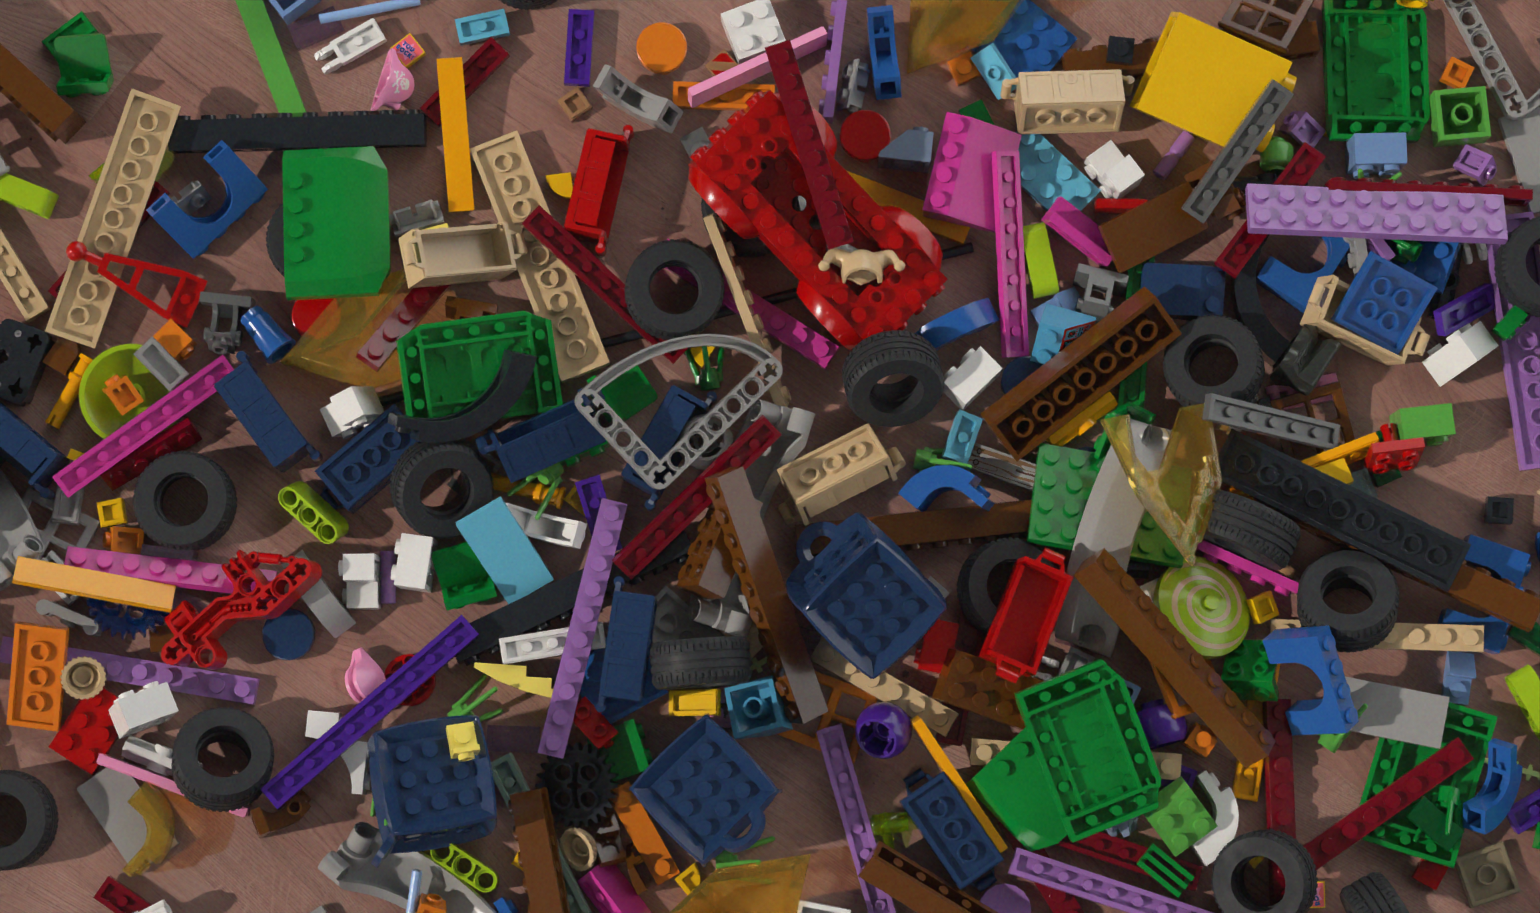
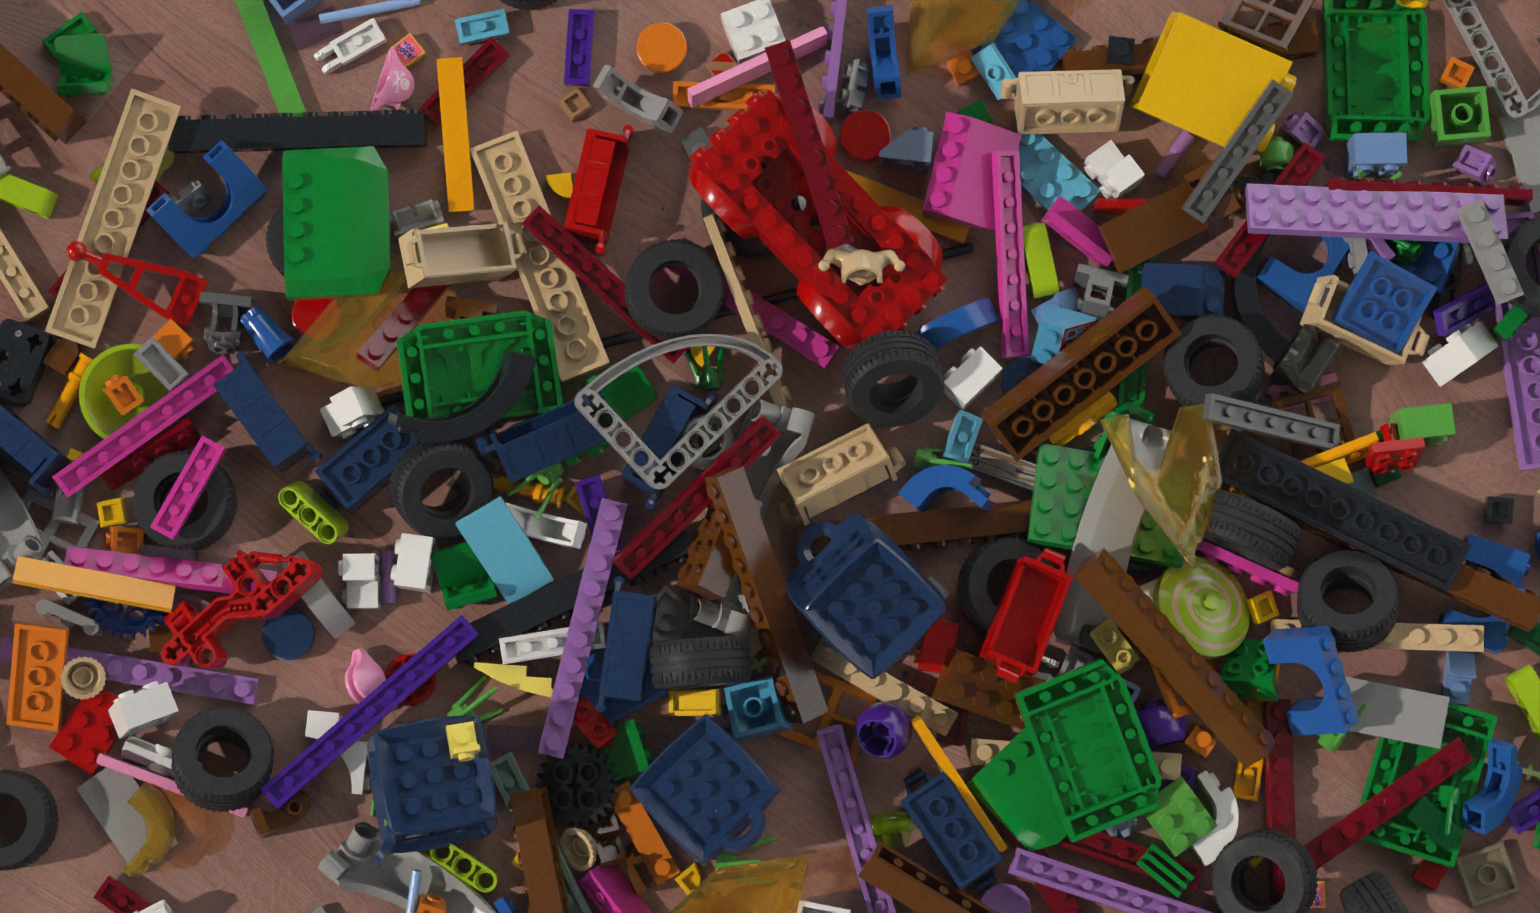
none -> dark pink plate [150,436,227,541]
none -> light yellow bracket [1089,619,1140,675]
none -> light grey plate [1456,199,1524,306]

